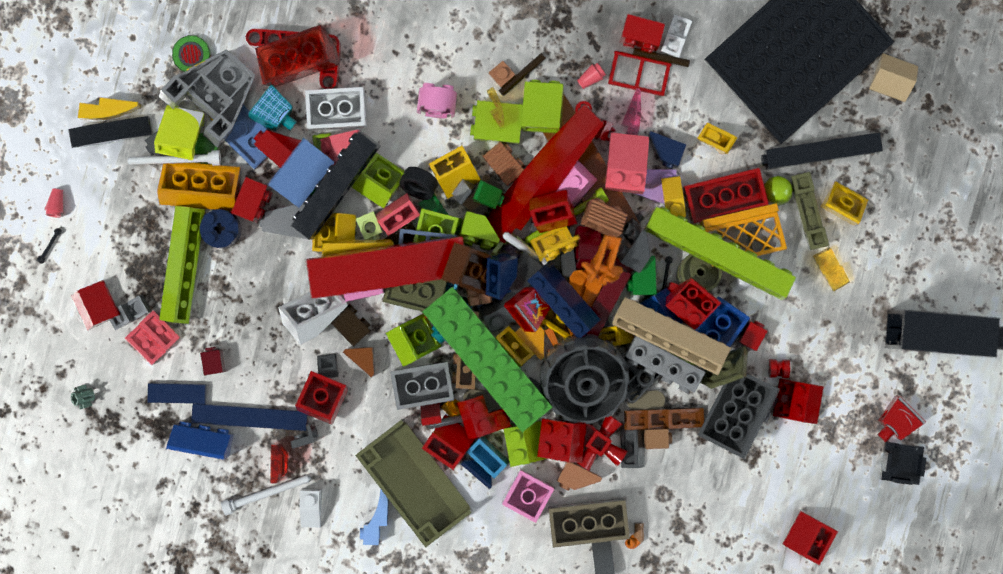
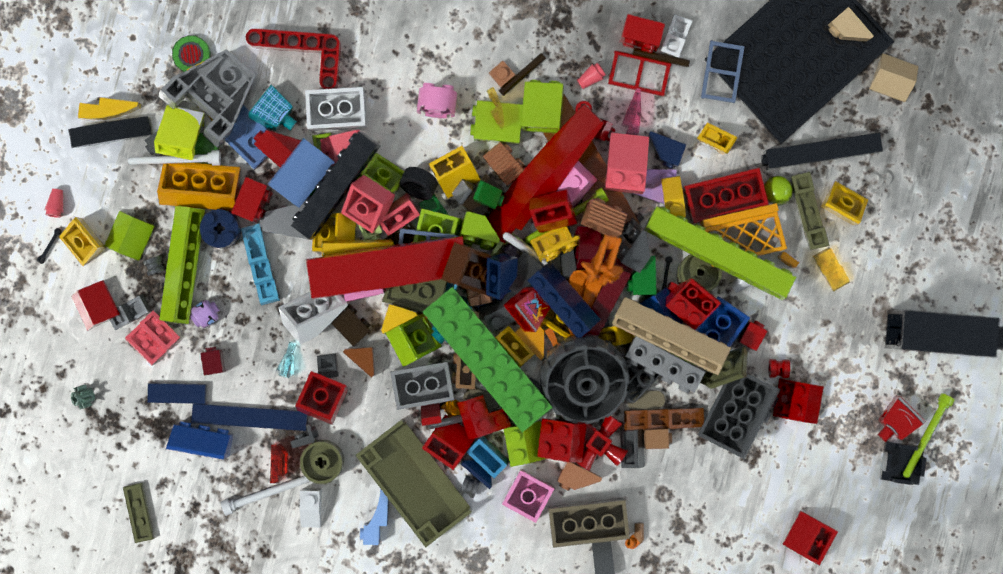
clear red slope [255,25,340,87] -> none
none -> yellow slope [59,217,106,266]
none -> lime slope [104,211,155,261]
none -> olive tile [123,482,155,543]
none -> dark grey wheel [143,256,166,276]
none -> lavender head [190,300,220,328]
none -> medium azure slope [241,224,280,305]
none -> clear light blue cone [276,342,296,378]
none -> olive wheel [300,440,344,484]
none -> coral slope [341,175,395,233]
none -> yellow slope [381,304,419,334]
none -> flat silver wheel [459,475,480,498]
none -> sand blue window [701,40,744,103]
none -> light orange tile [778,251,800,268]
none -> tan slope [828,7,873,42]
none -> lime piece [903,393,955,478]

